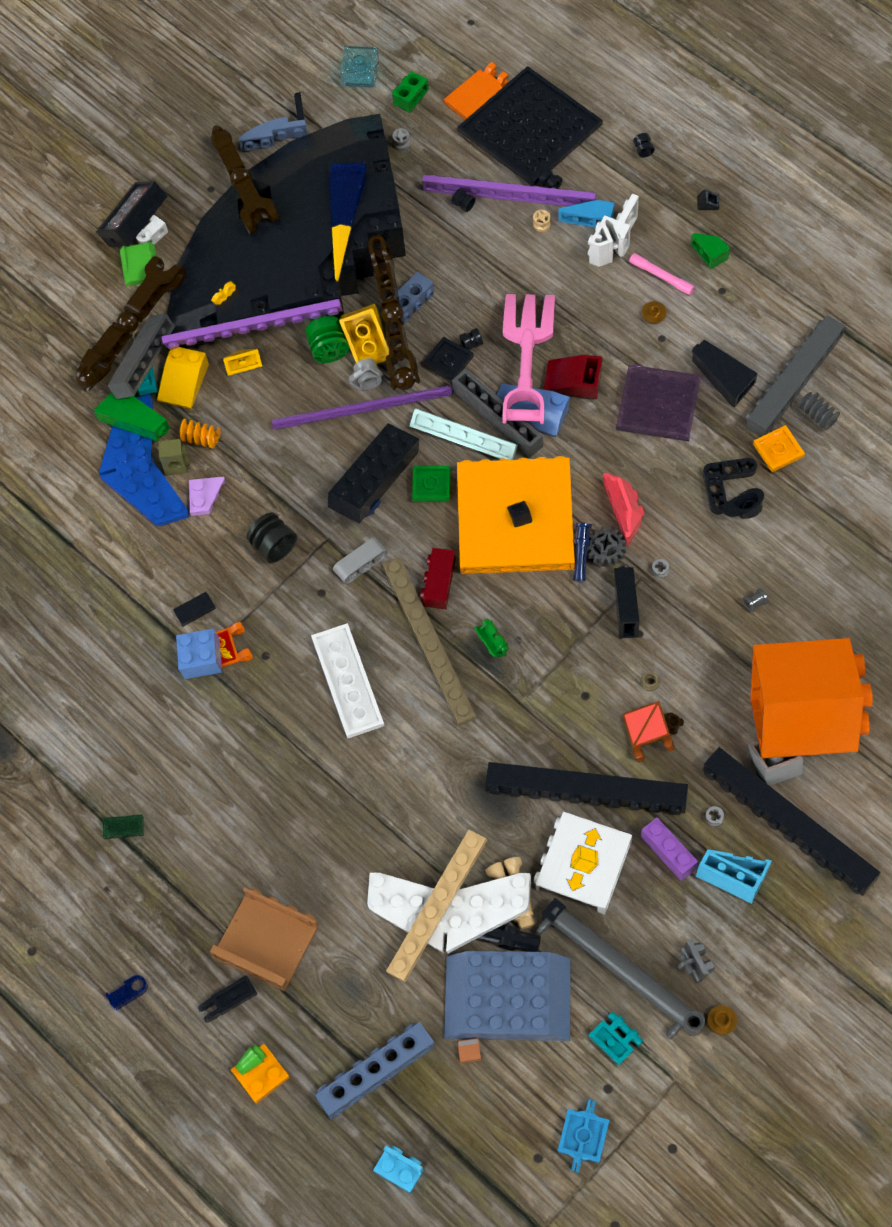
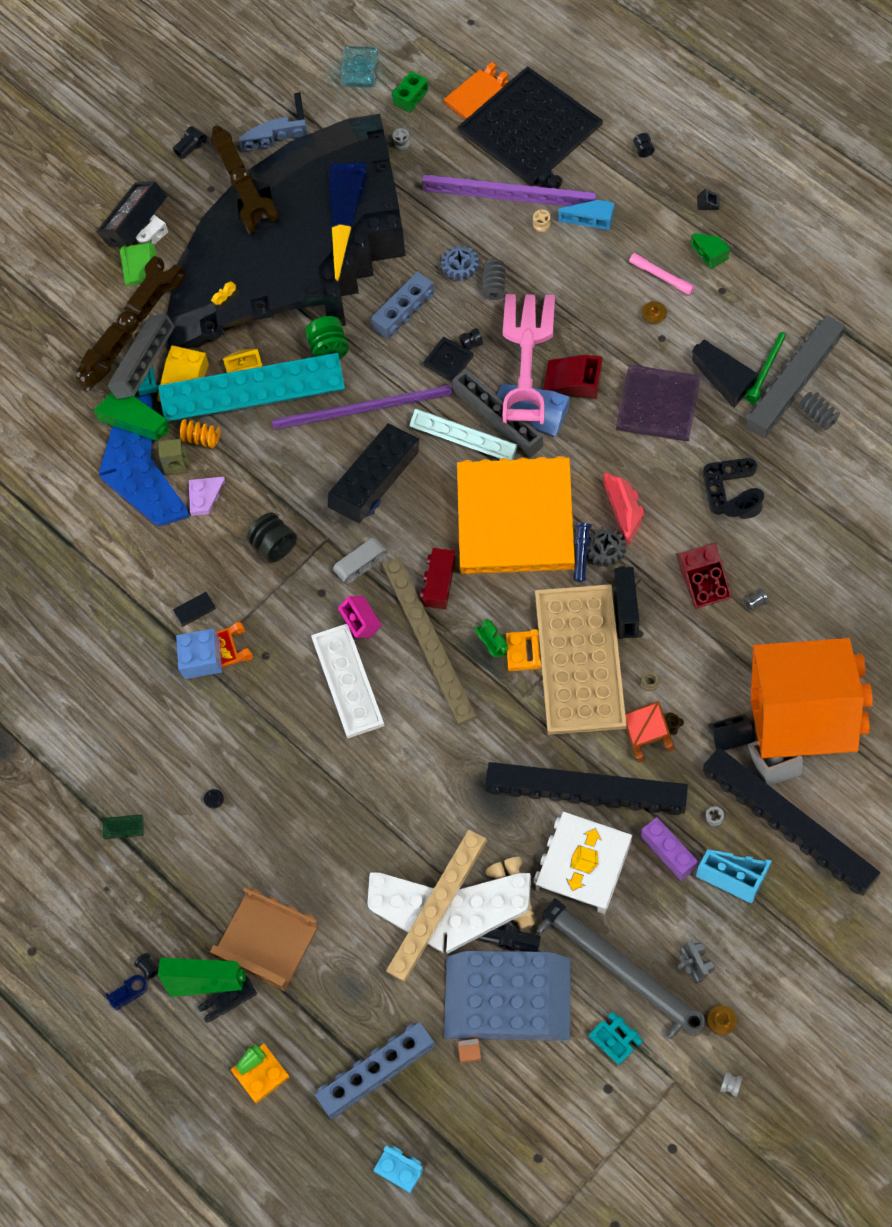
medium lavender plate [162,299,342,349] -> none
yellow slope [339,304,389,364] -> none
light grey piece [349,358,383,391] -> none
dark brown piece [368,235,420,390] -> none
green plate [412,466,451,502] -> none
black wheel [451,188,476,212] -> none
black slope [507,501,532,527] -> none
dark azure plate [558,1099,610,1173] -> none
white piece [588,194,639,267] -> none
light grey bush [652,559,669,578] -> none
light orange plate [753,425,805,473] -> none
none -> black bush [134,953,159,981]
none -> teal brick [158,353,345,423]
none -> green slope [158,958,246,997]
none -> black piece [173,126,207,159]
none -> black plate [204,789,224,809]
none -> dark pink brick [338,596,382,638]
none -> sand blue gear [441,245,479,281]
none -> dark grey piece [483,259,506,300]
none -> light orange plate [506,629,542,671]
none -> tan plate [535,584,626,735]
none -> dark red slope [676,543,732,609]
none -> black panel [707,714,755,750]
none -> light grey wheel [720,1071,743,1097]
none -> green piece [744,332,786,404]

